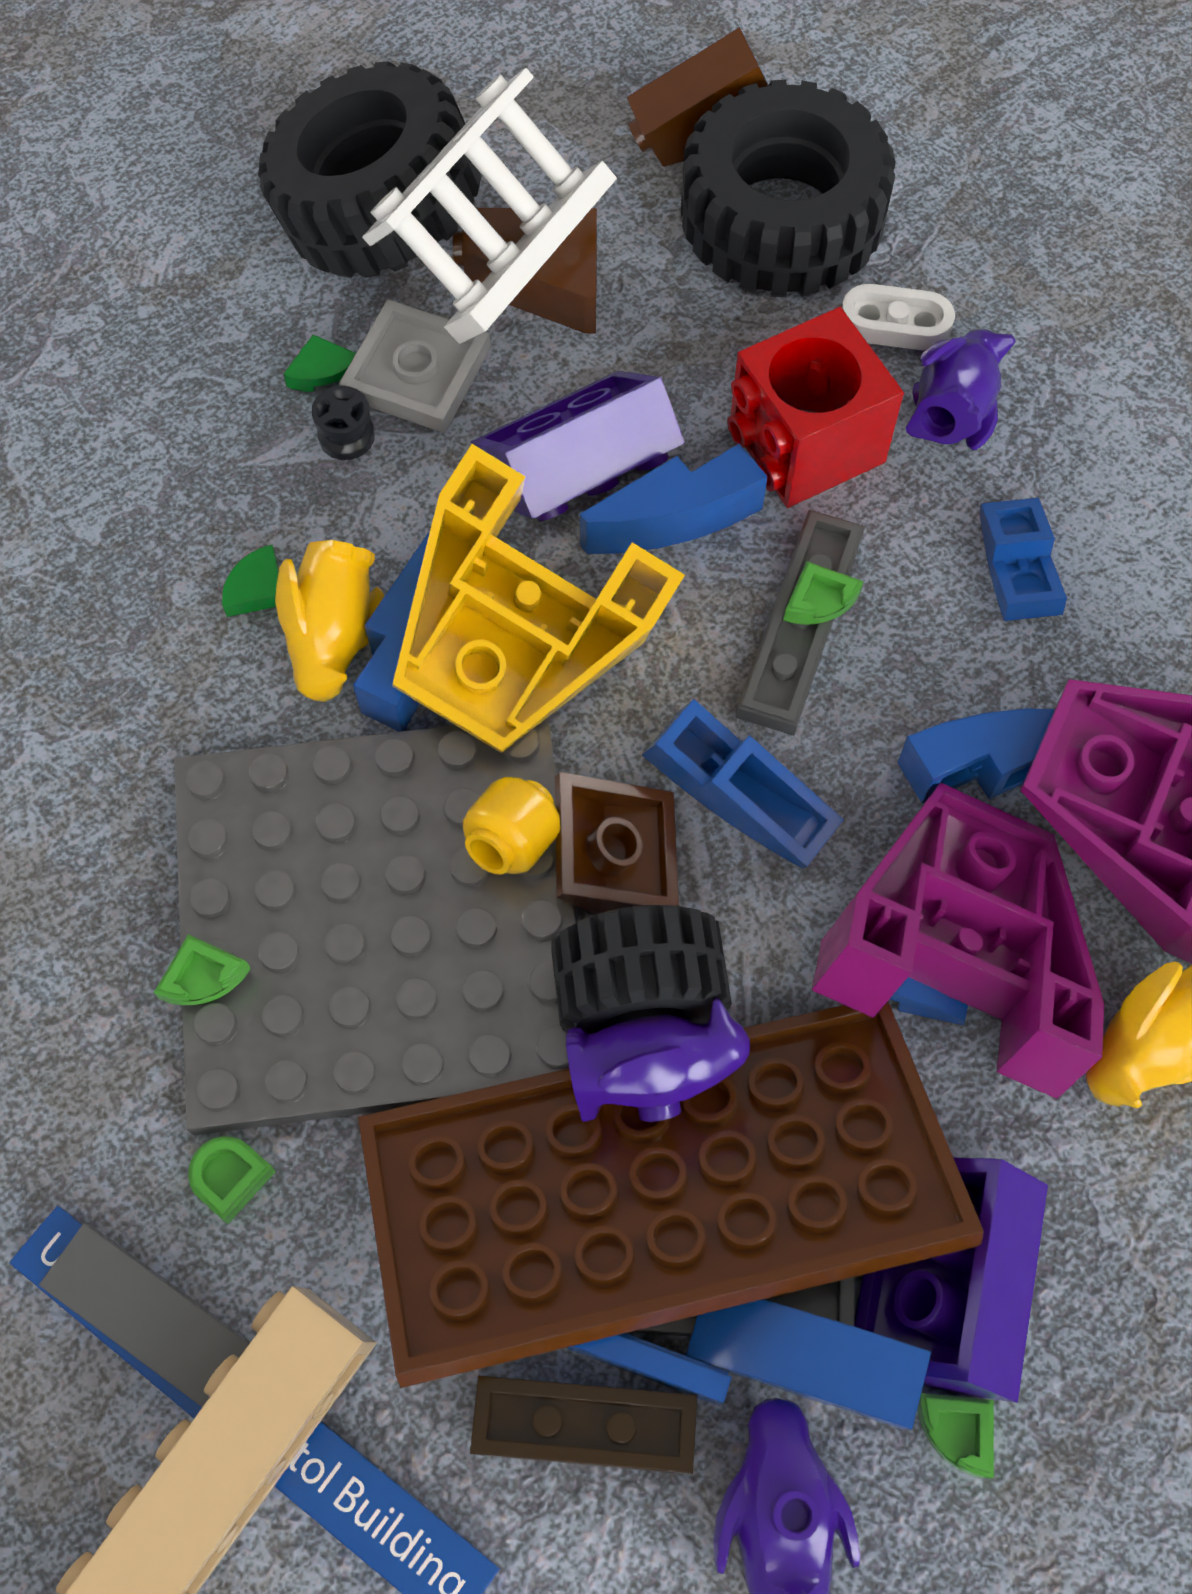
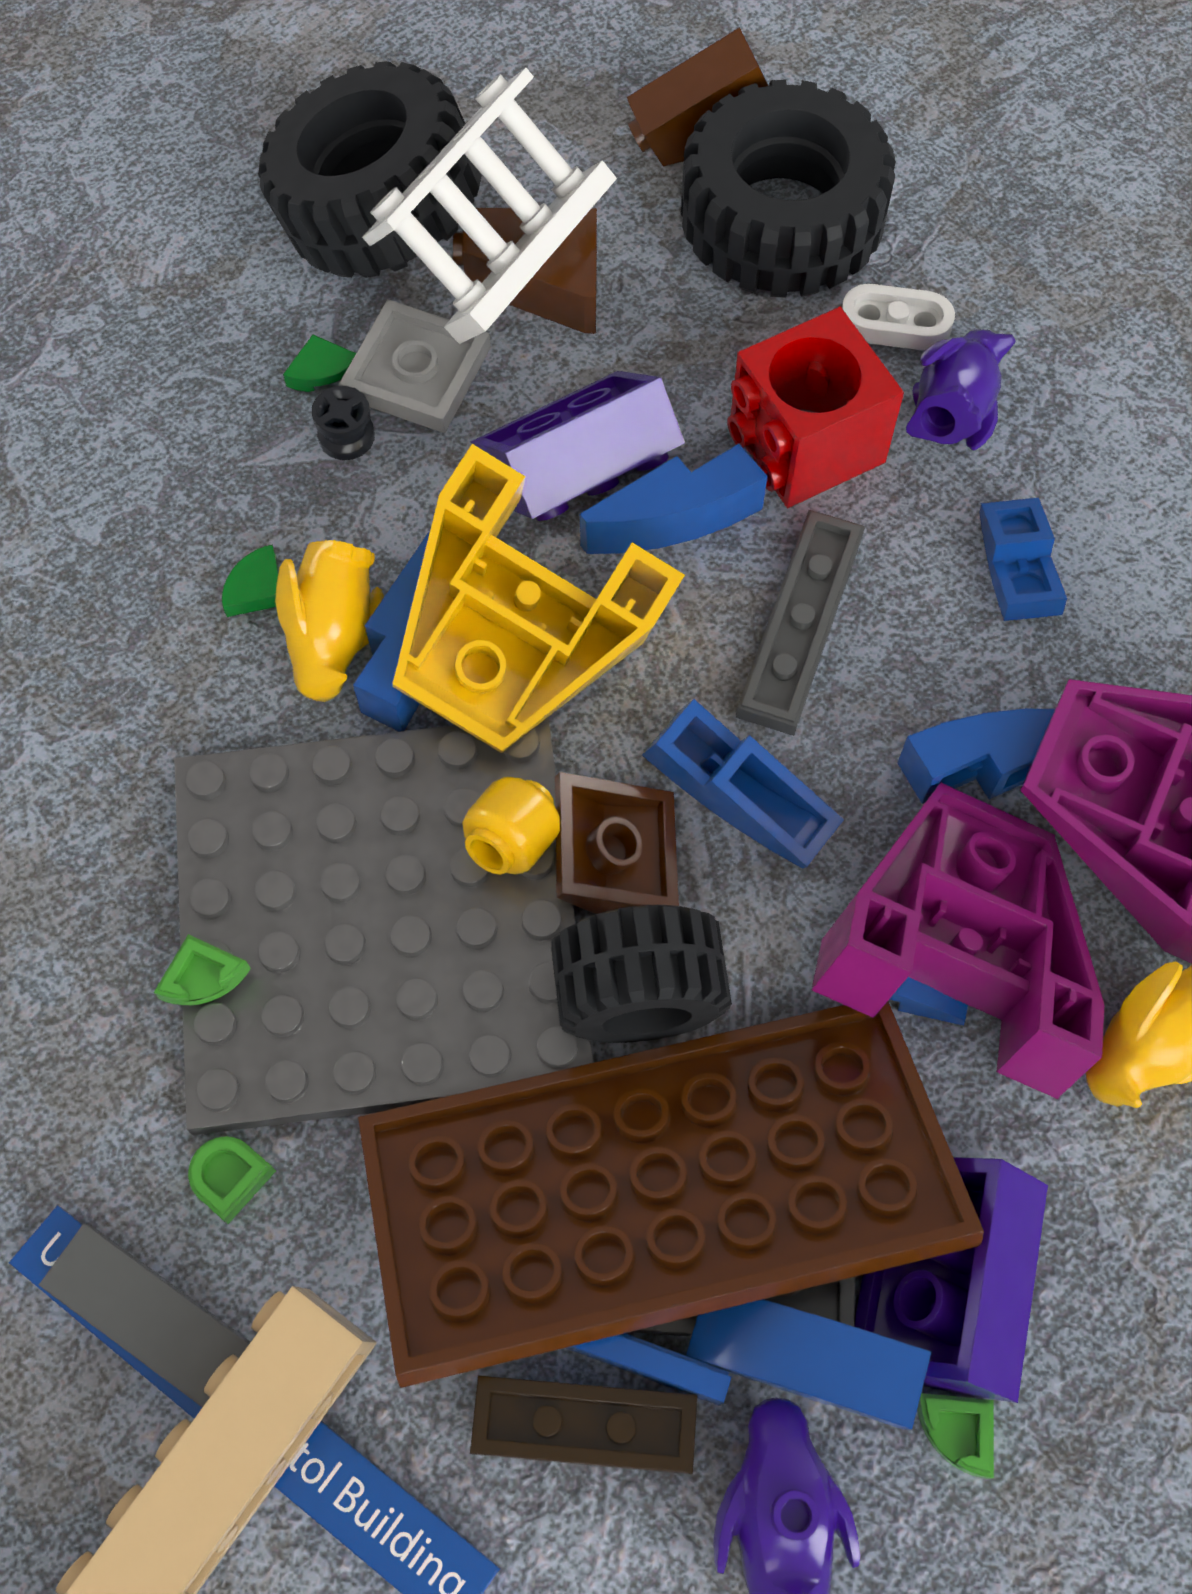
dark purple animal [566,998,750,1122] -> none
bright green tile [783,561,864,625] -> none

